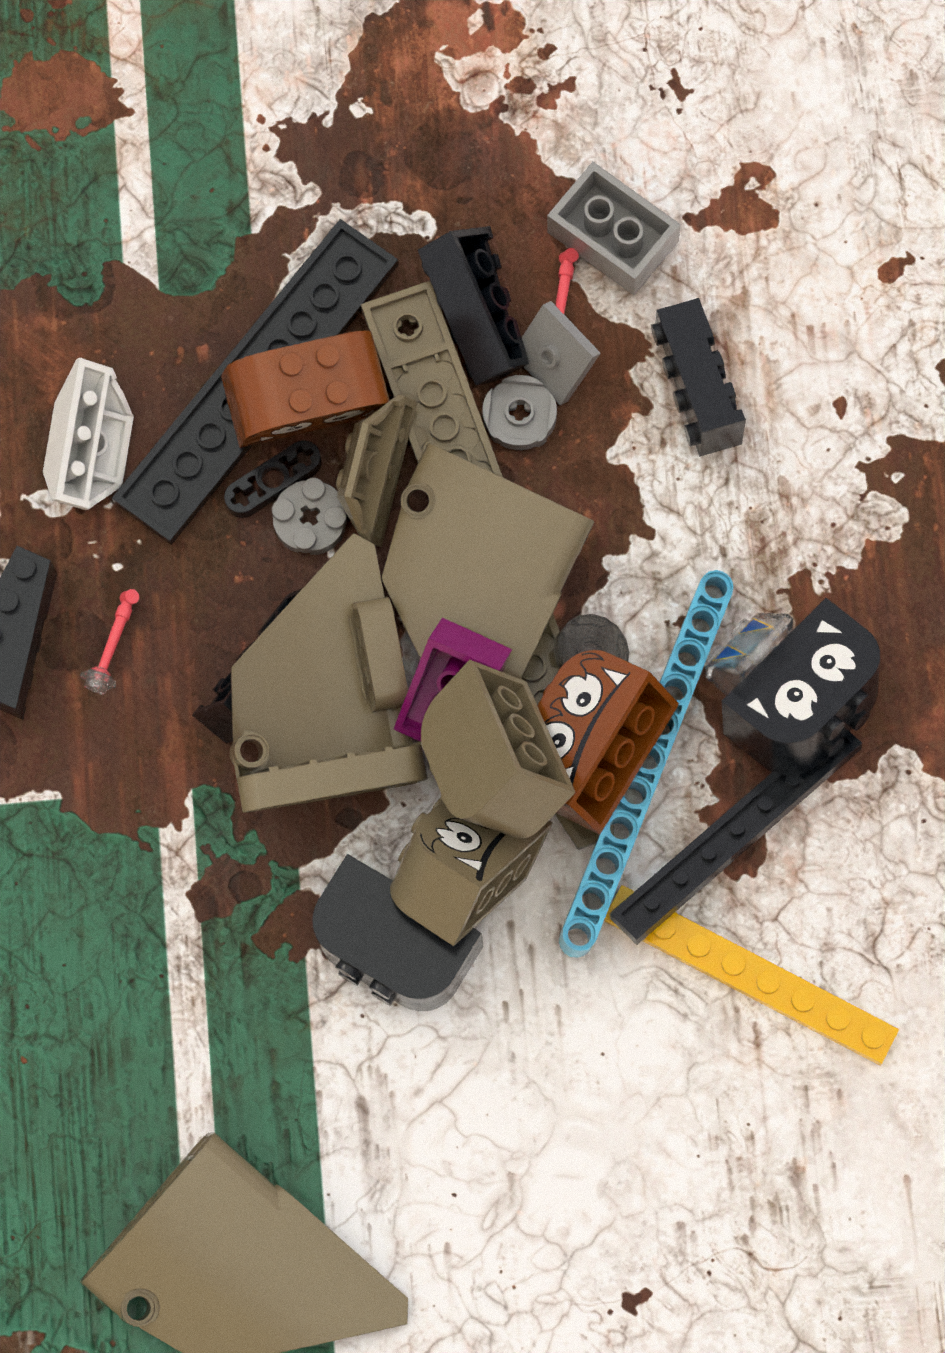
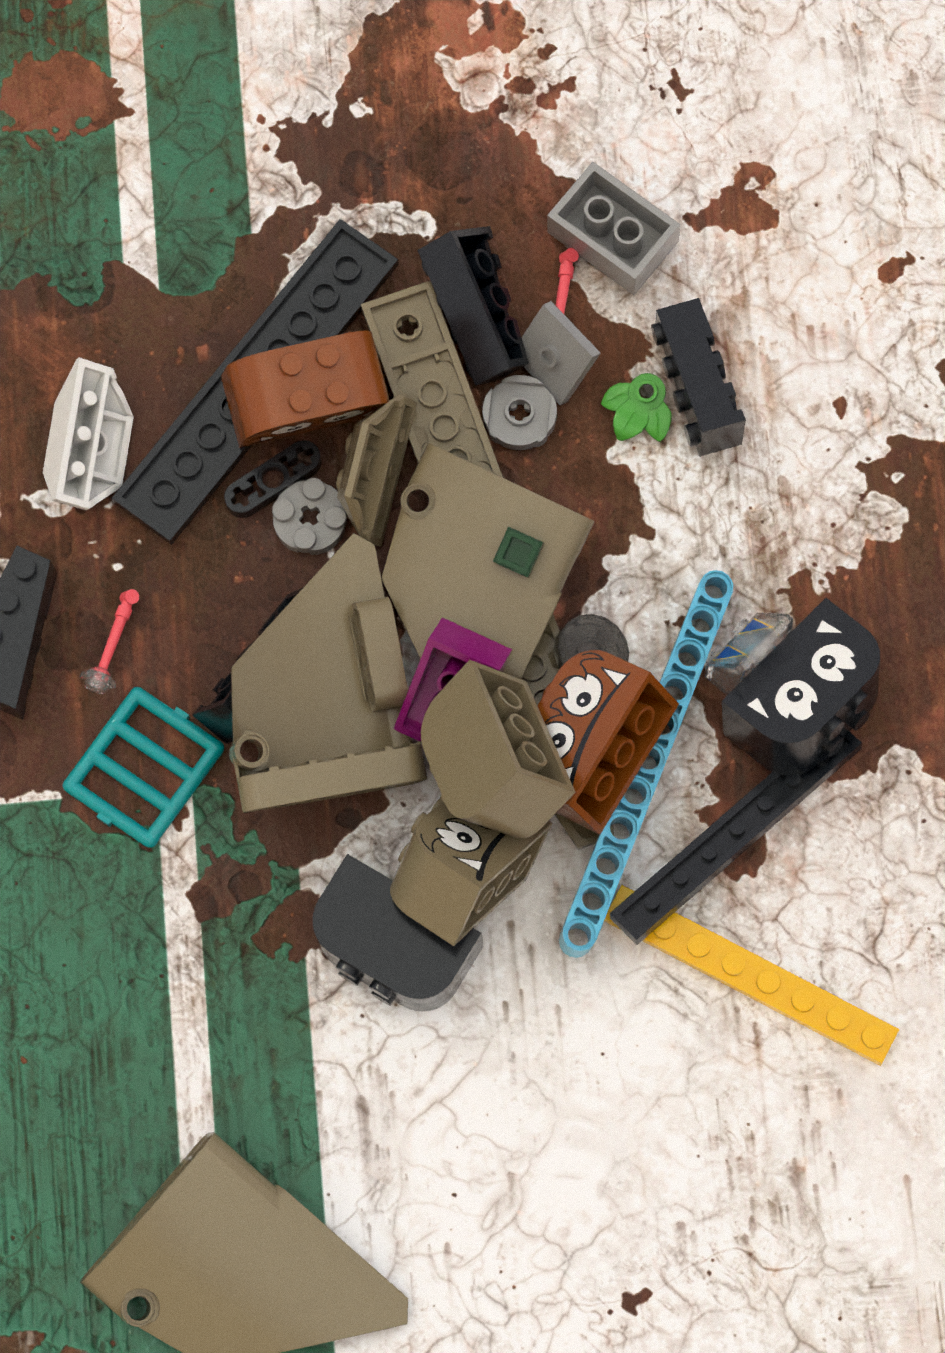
none -> teal bar [62,687,224,848]
none -> dark green tile [493,527,544,578]
none -> bright green plate [601,373,672,442]

